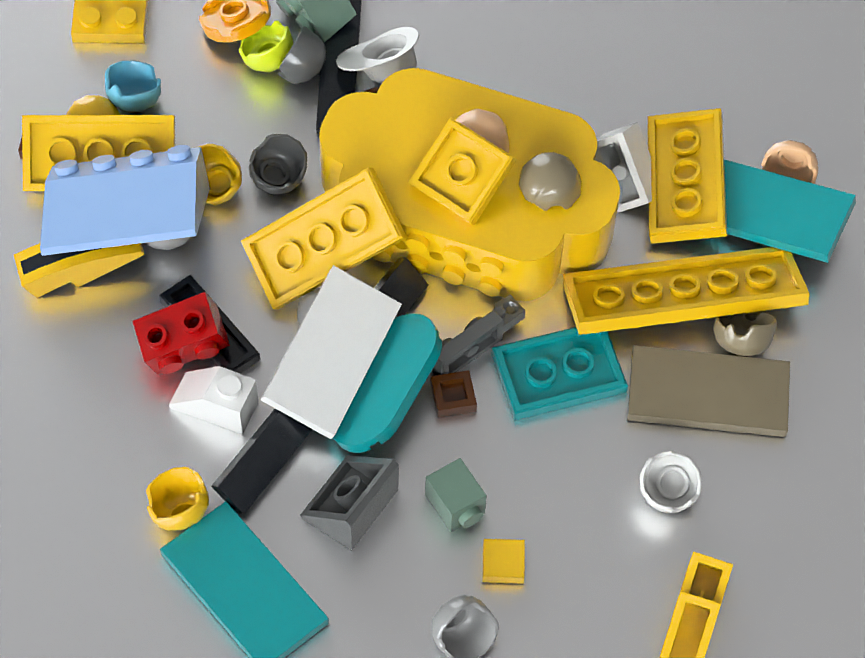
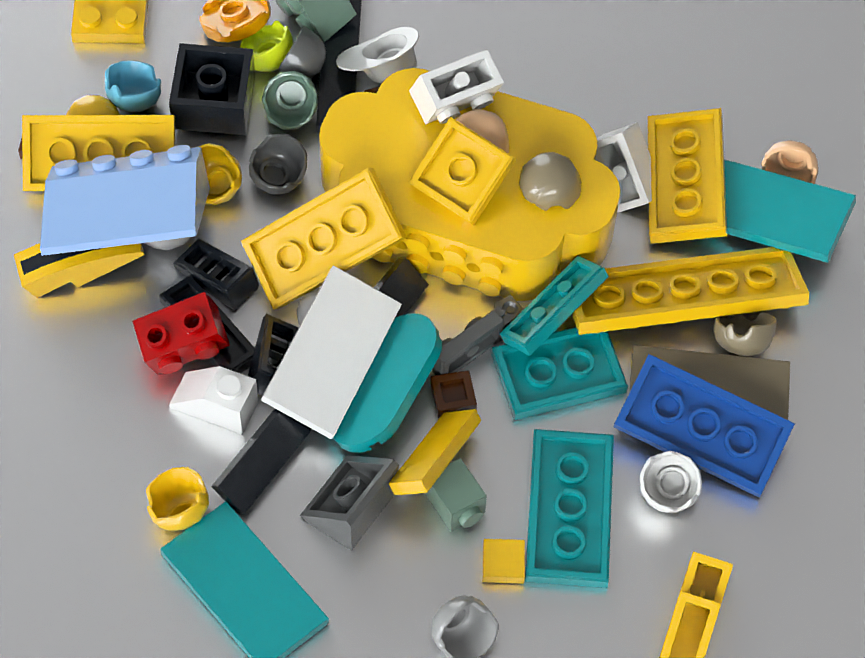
none -> black brick [169,43,255,135]
none -> black slope [173,238,259,310]
none -> black slope [248,313,299,396]
none -> sand green hair [262,71,318,130]
none -> yellow tile [388,409,481,495]
none -> white brick [409,49,504,125]
none -> teal tile [500,256,609,356]
none -> teal tile [525,429,614,588]
none -> blue plate [613,354,795,498]

